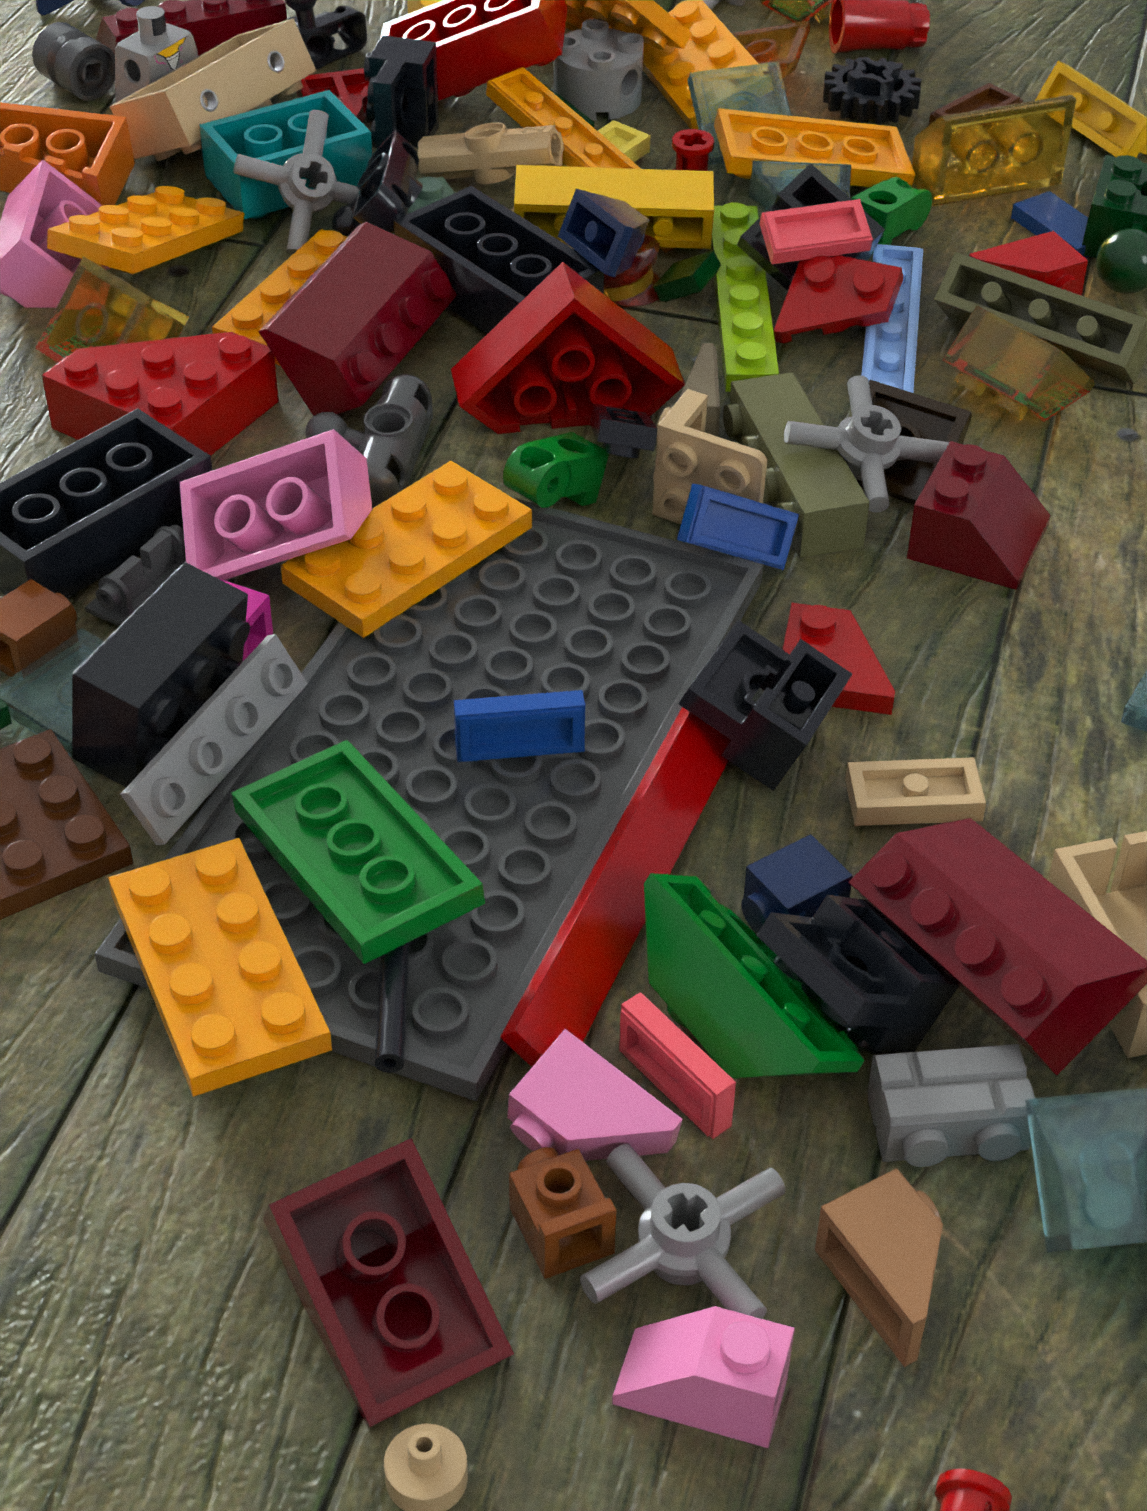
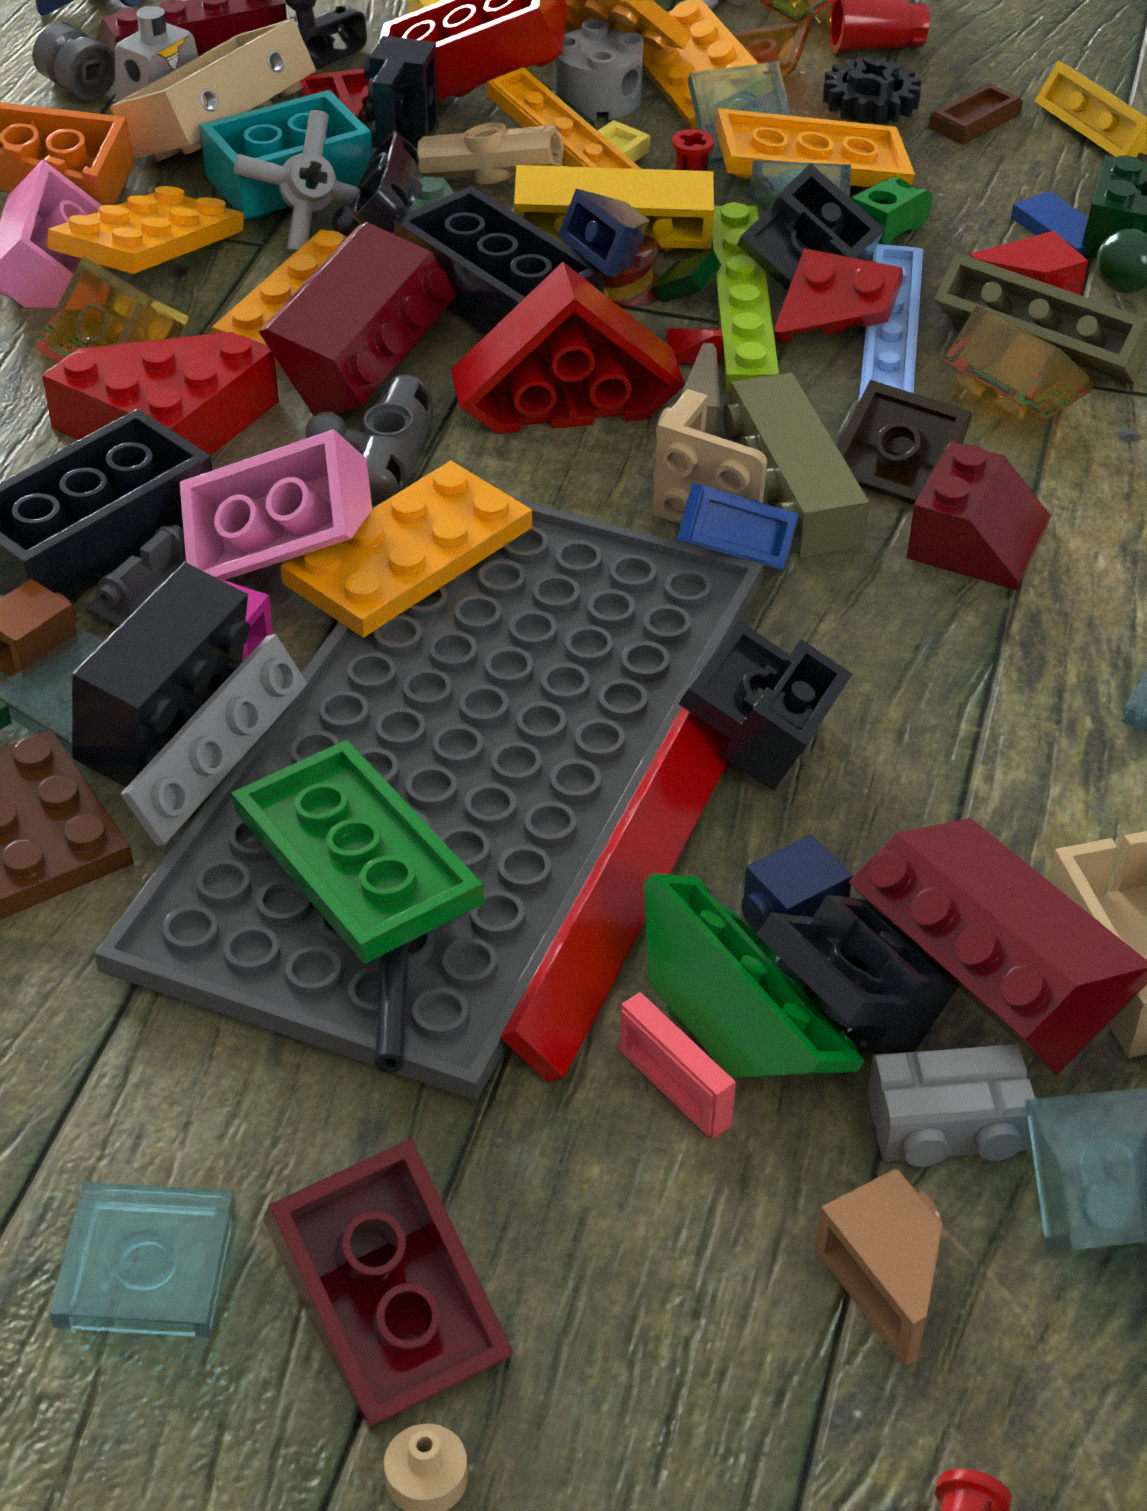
light orange plate [108,838,332,1097] -> none
blue tile [454,690,585,762] -> none
green leg [503,432,609,508] -> none
bright pink slope [507,1029,683,1161] -> none
dark orange brick [509,1147,616,1279] -> none
light grey bar [580,1144,785,1319] -> none
black plate [590,404,658,458] -> none
bright pink slope [612,1306,795,1448] -> none
coral tile [759,199,873,265] -> none
red wing [782,603,895,715] -> none
light grey bar [784,375,949,513] -> none
tan plate [845,757,986,826] -> none
clear yellow slope [912,95,1076,207] -> none
none -> clear light blue tile [49,1182,235,1338]
none -> red slope [666,328,723,365]

